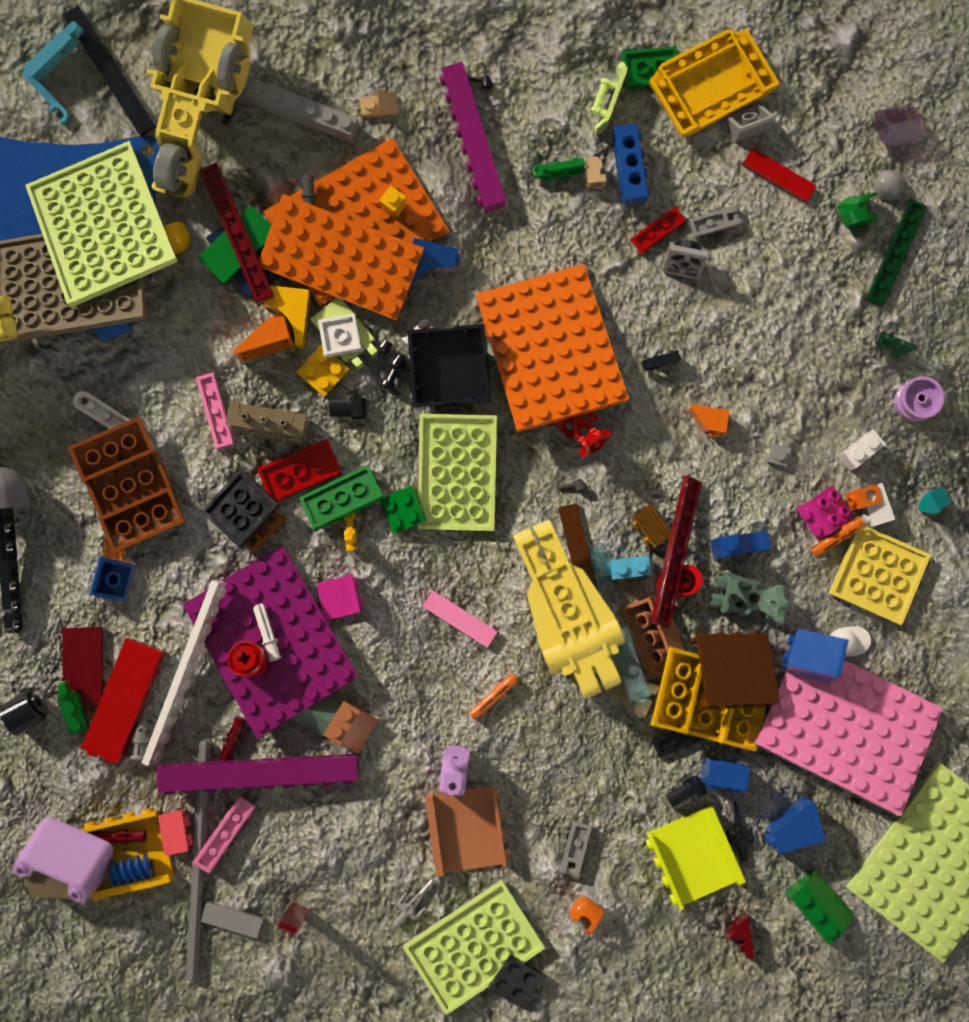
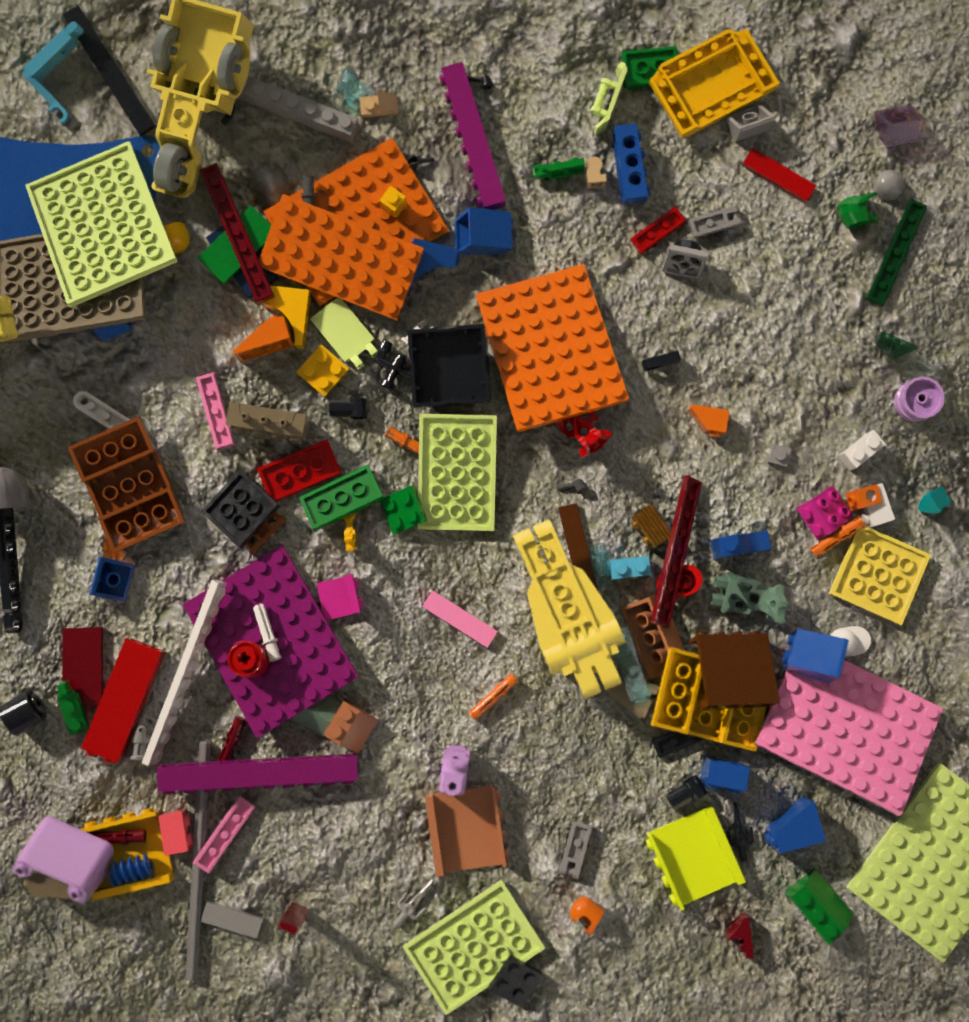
white tile [318,313,363,358] -> none
none -> clear light blue piece [334,68,358,106]
none -> orange pin [385,426,419,455]
none -> black hand [408,155,434,171]
none -> blue slope [454,207,514,256]

